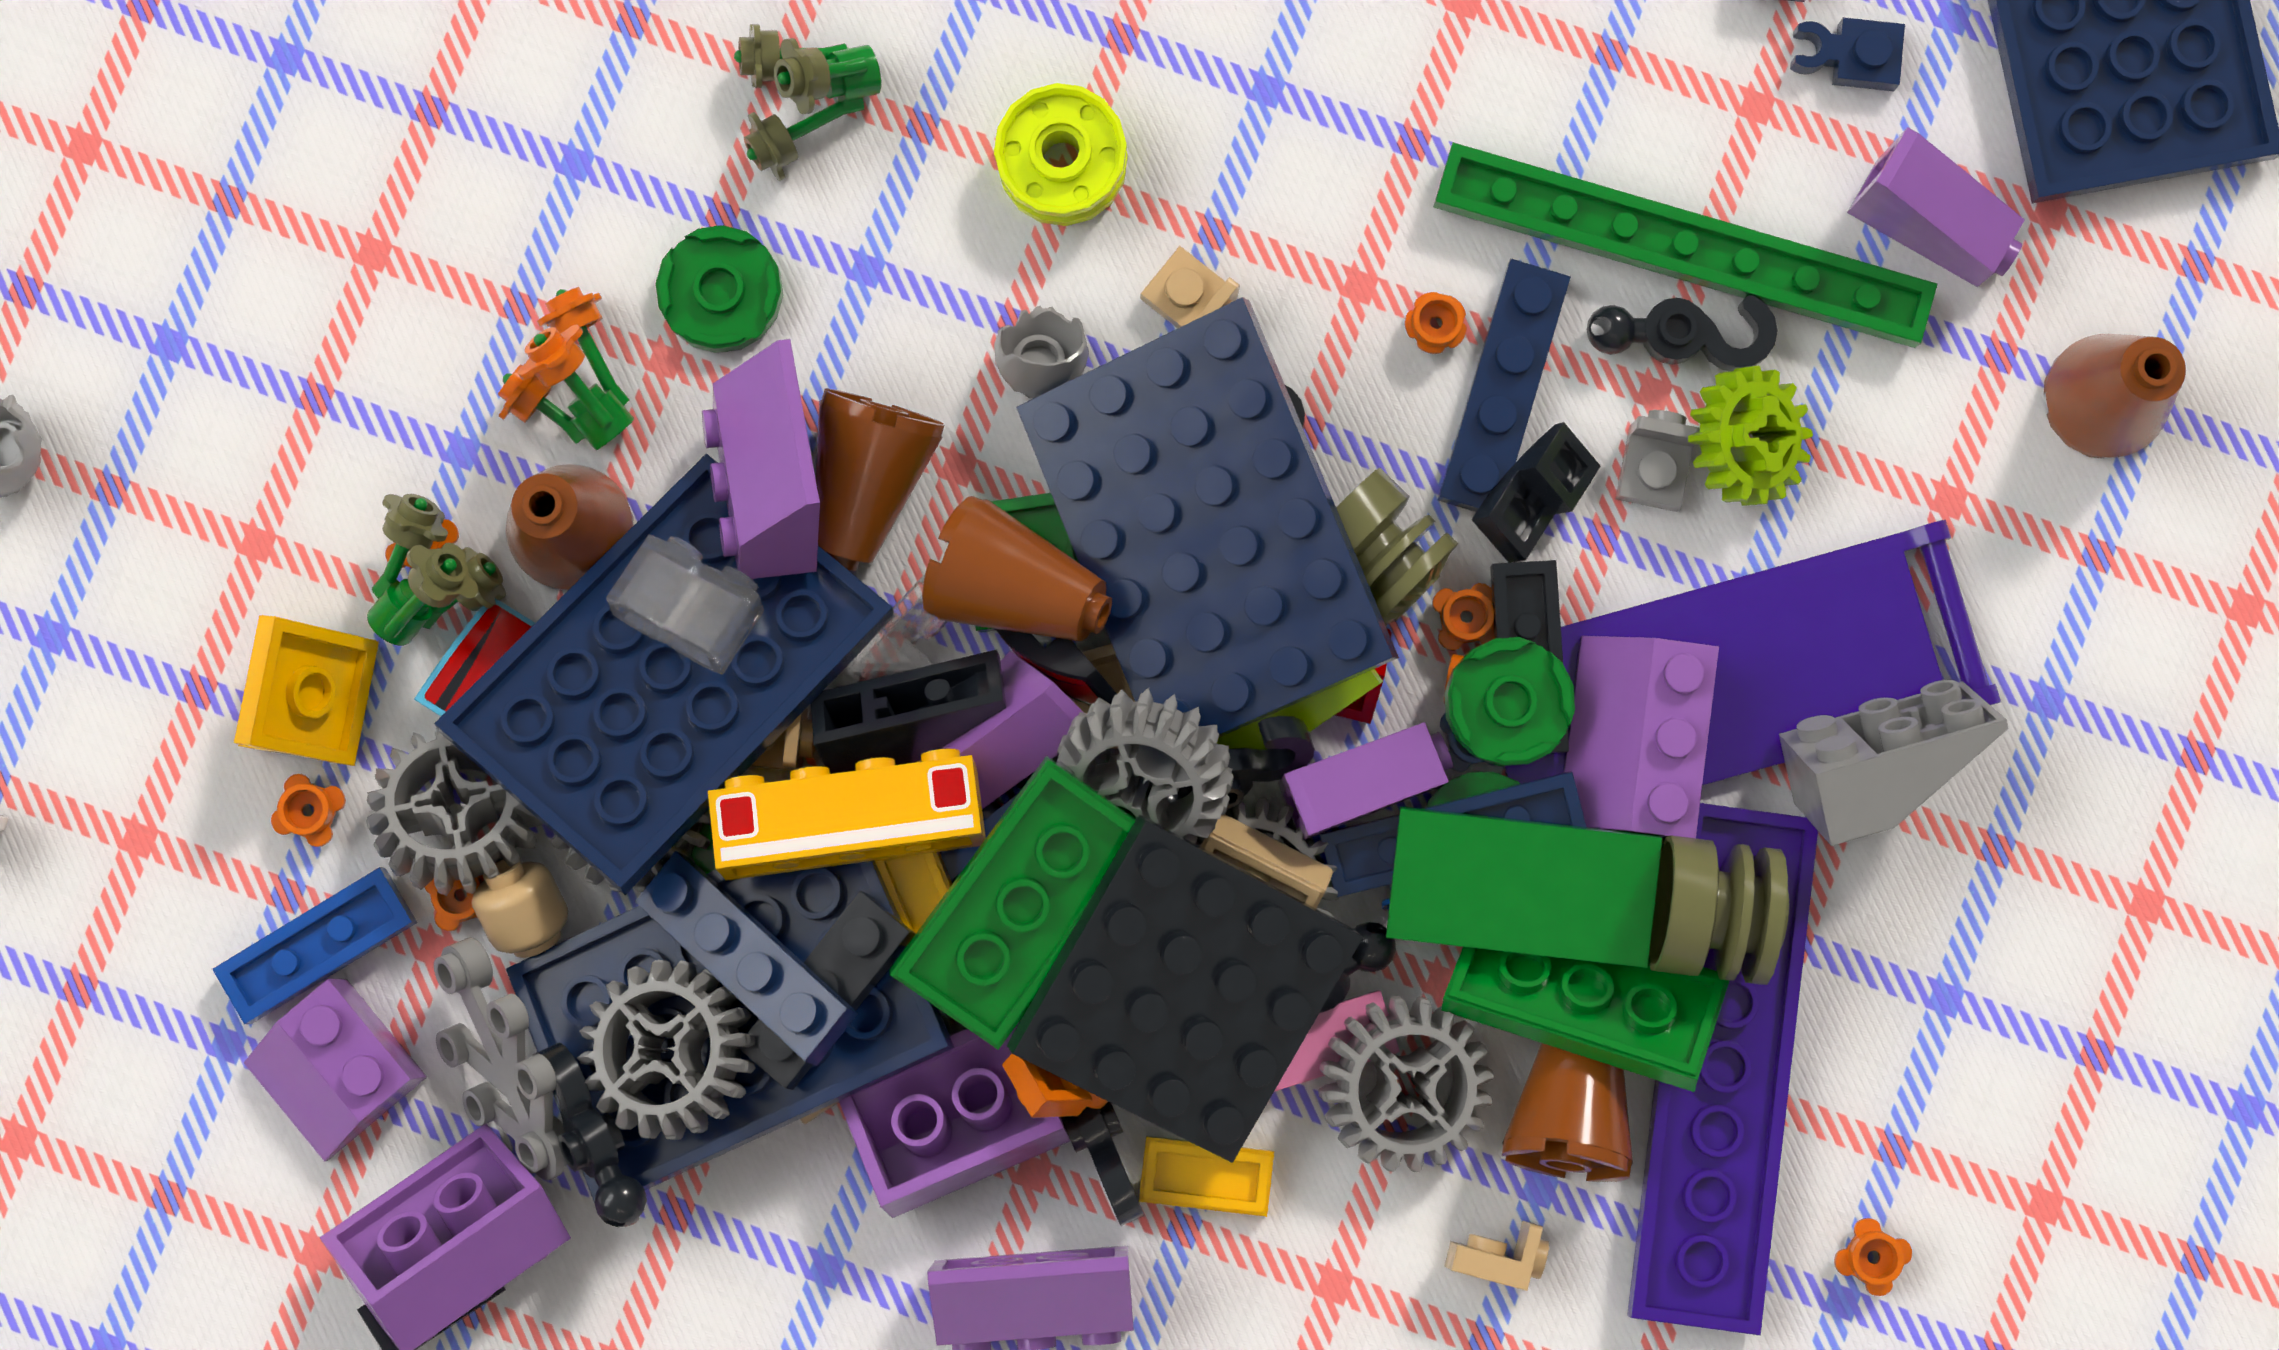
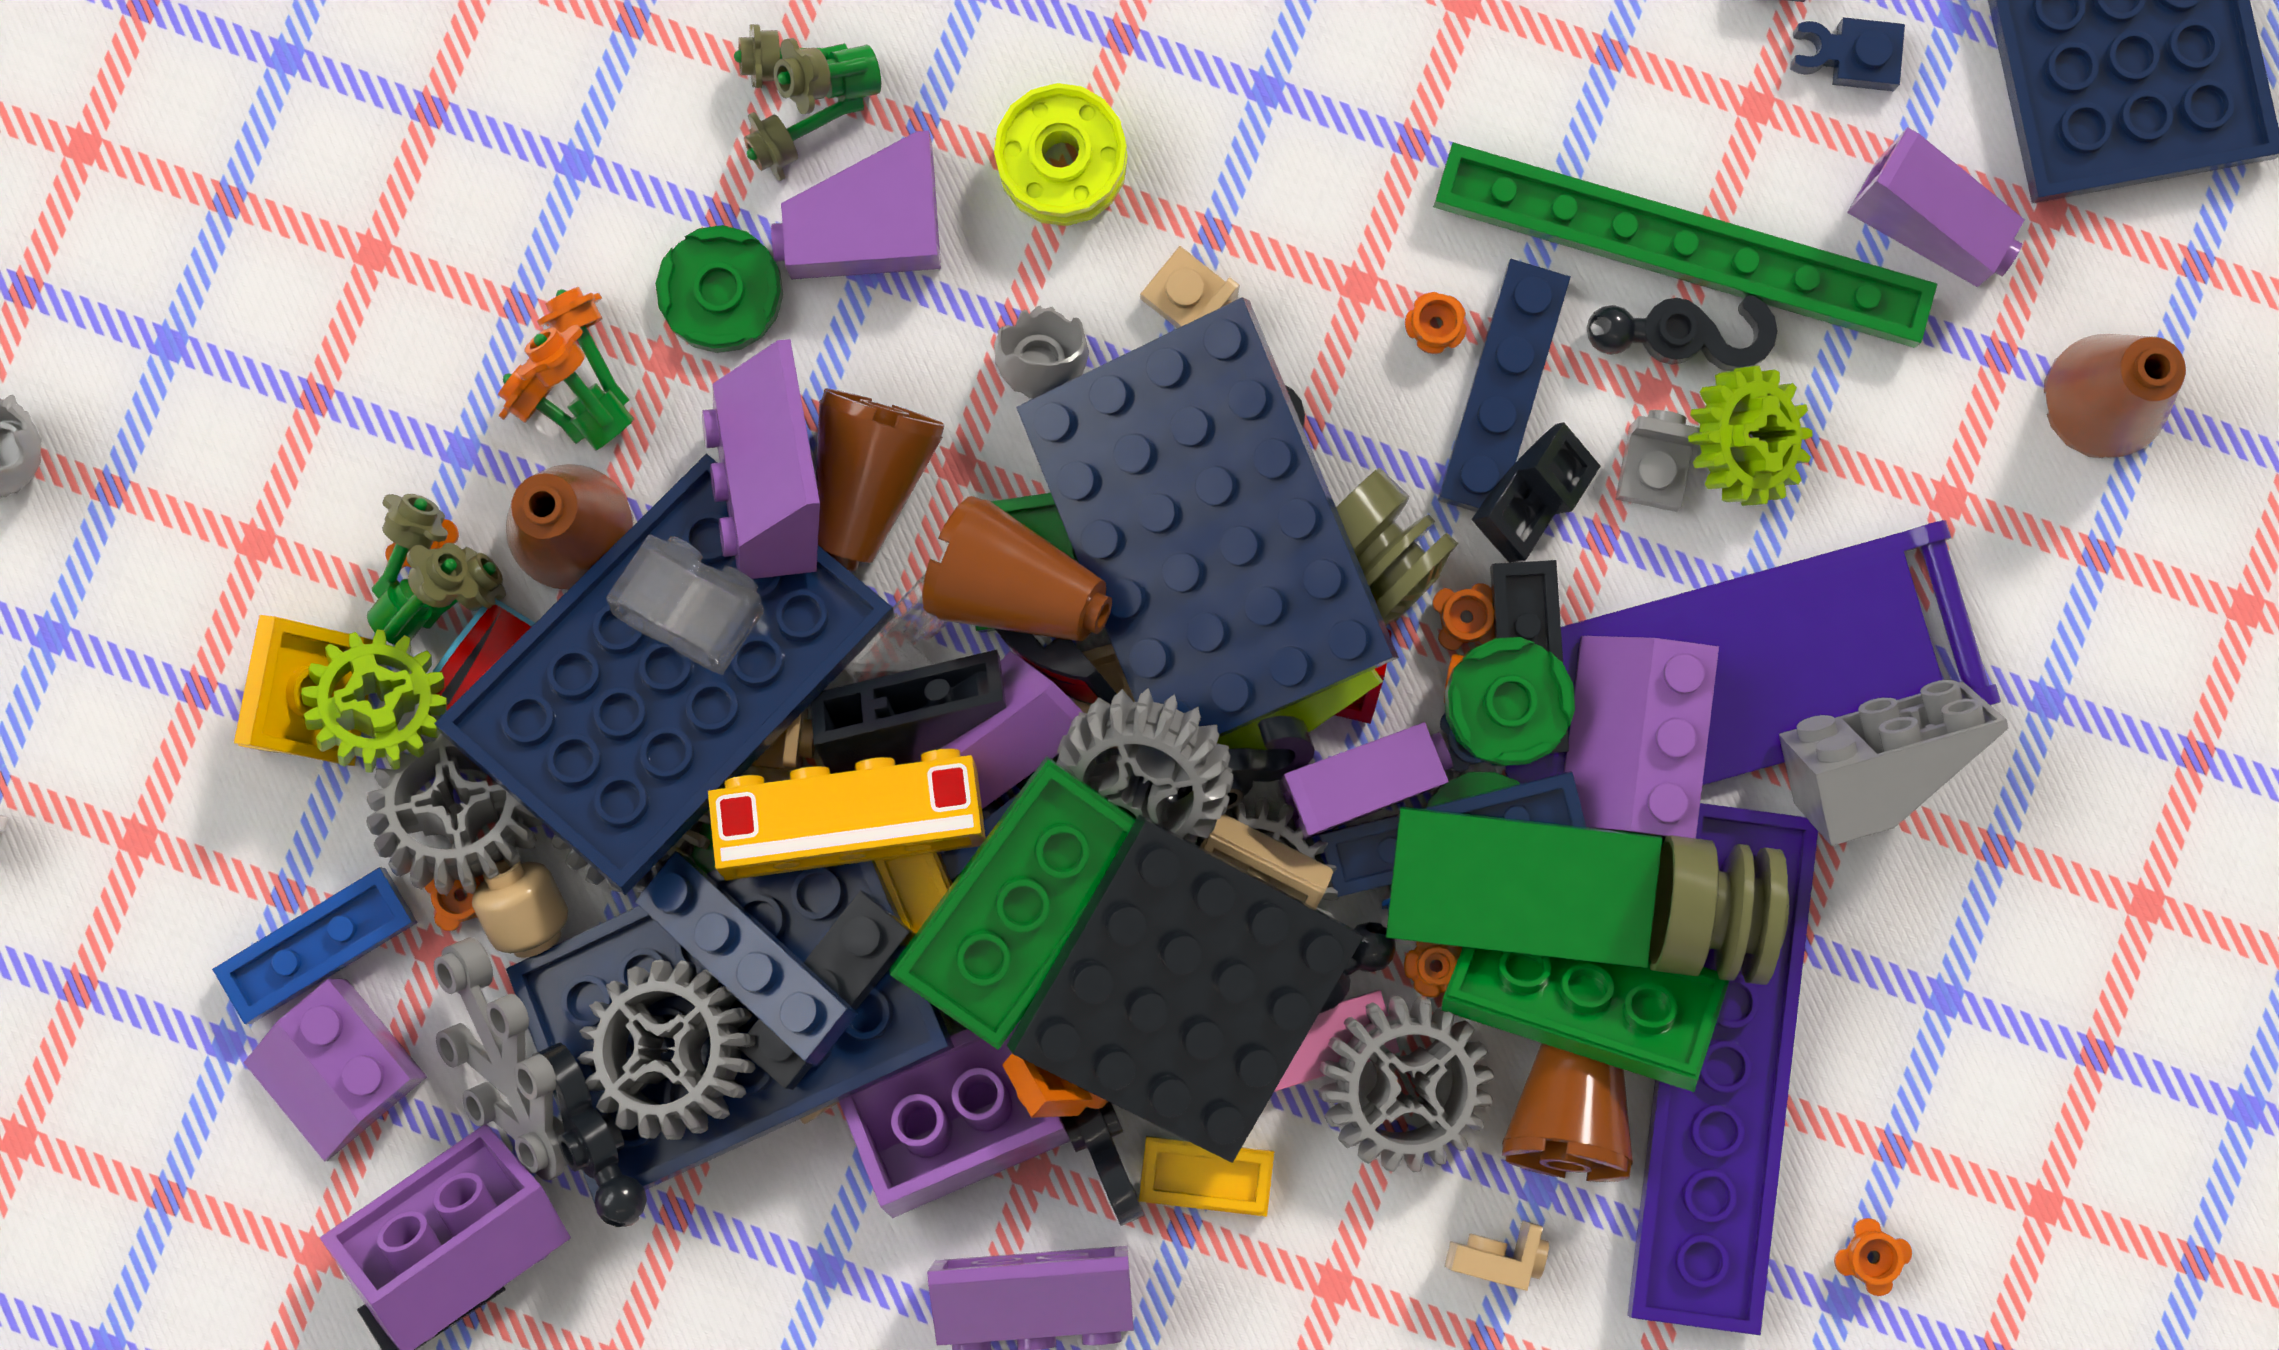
orange plate [271,774,346,847] -> none
none -> lime gear [301,629,447,773]
none -> medium lavender slope [771,130,941,280]
none -> orange plate [1404,941,1462,998]

